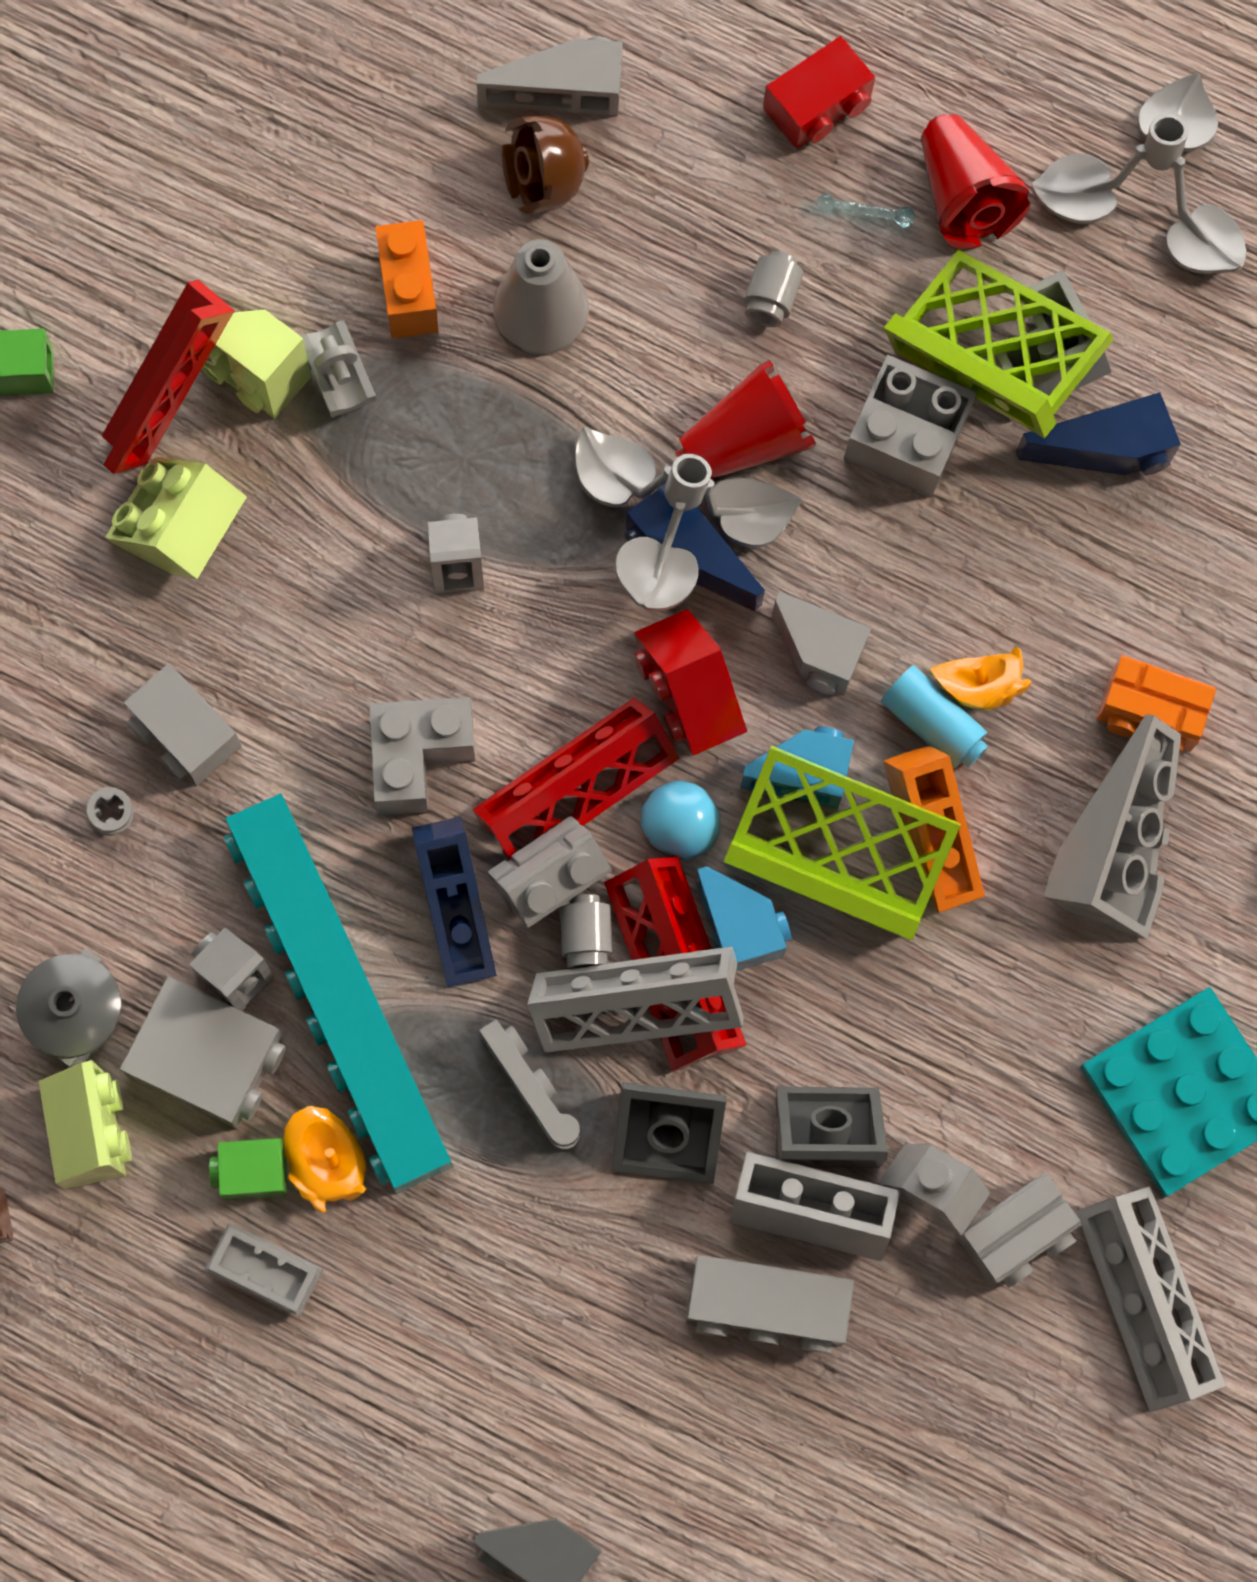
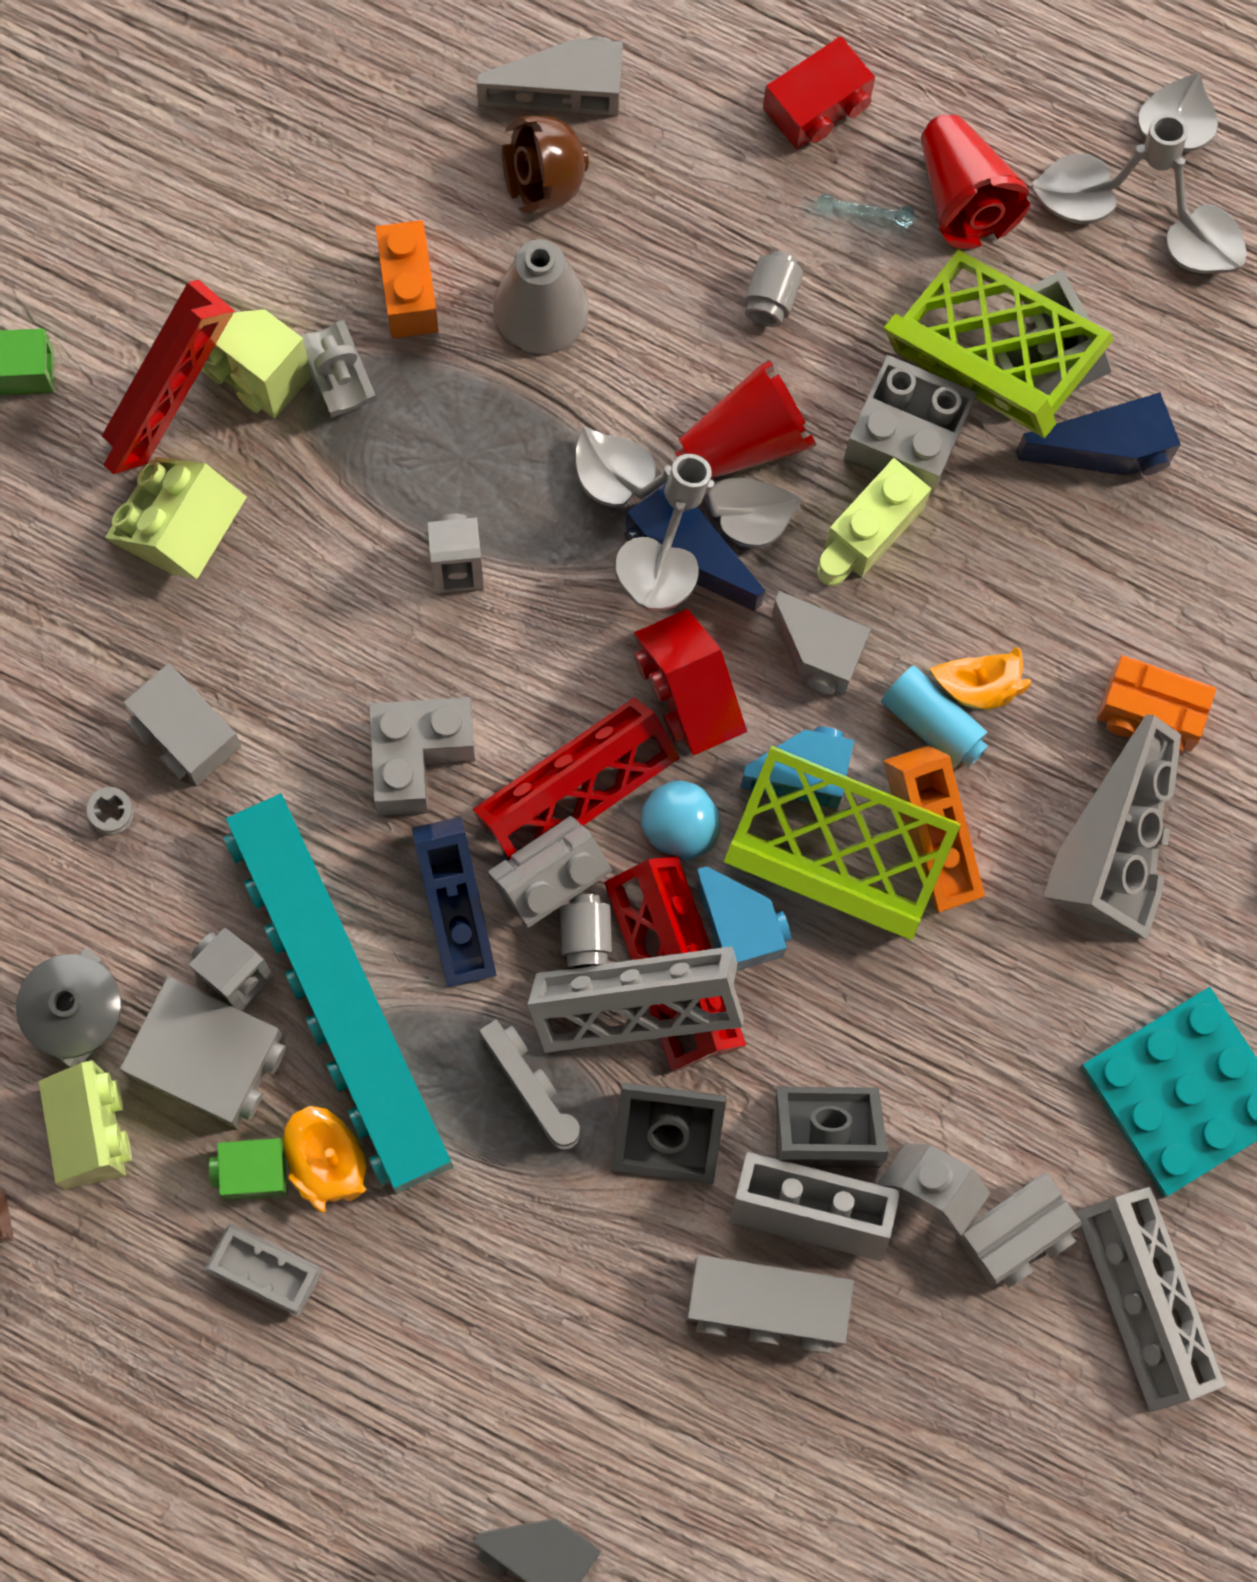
none -> yellowish green brick [817,458,931,586]

